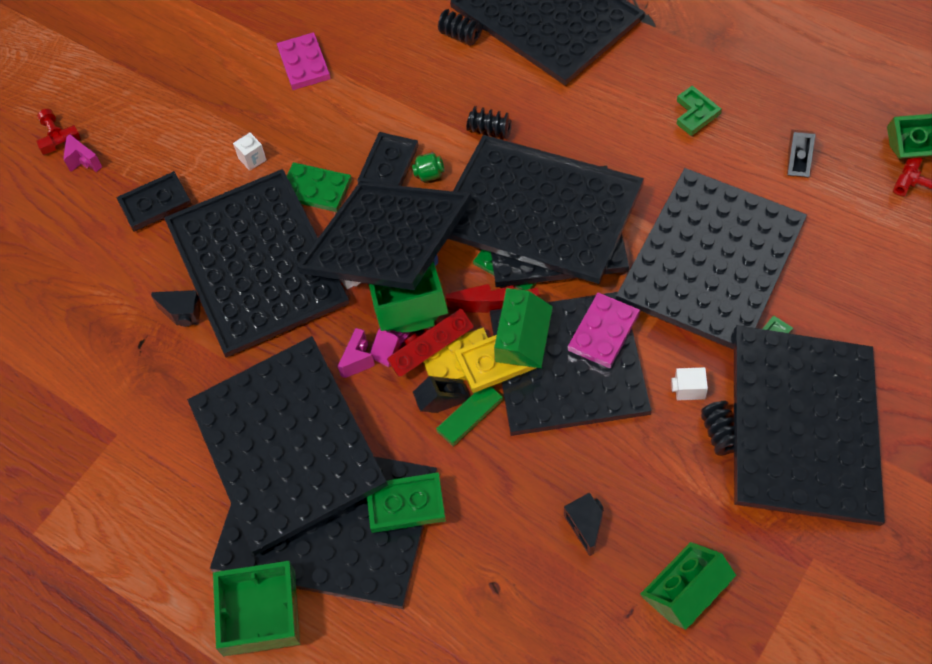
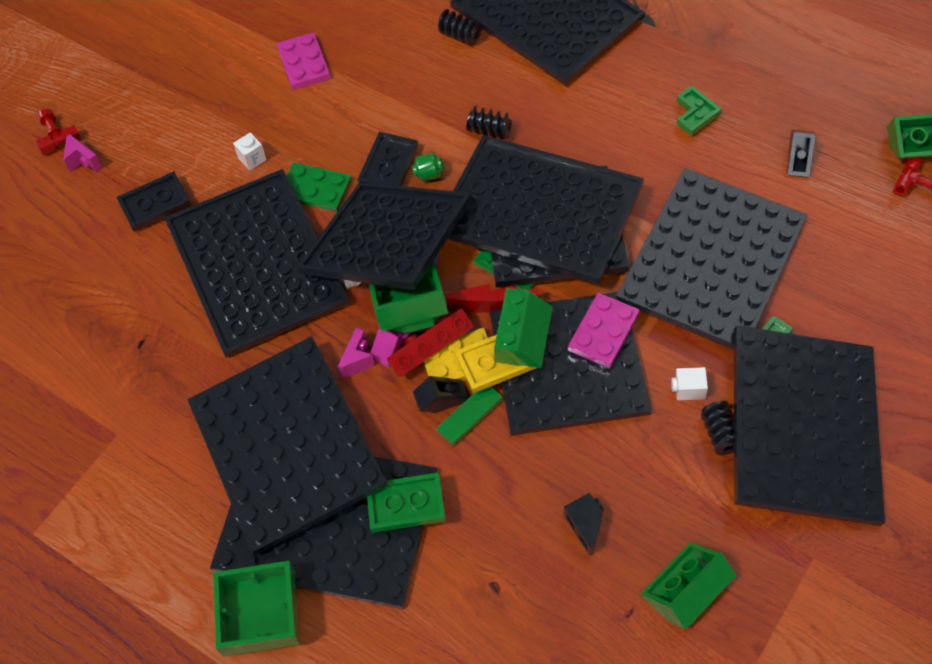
black slope [151,290,201,327] -> none

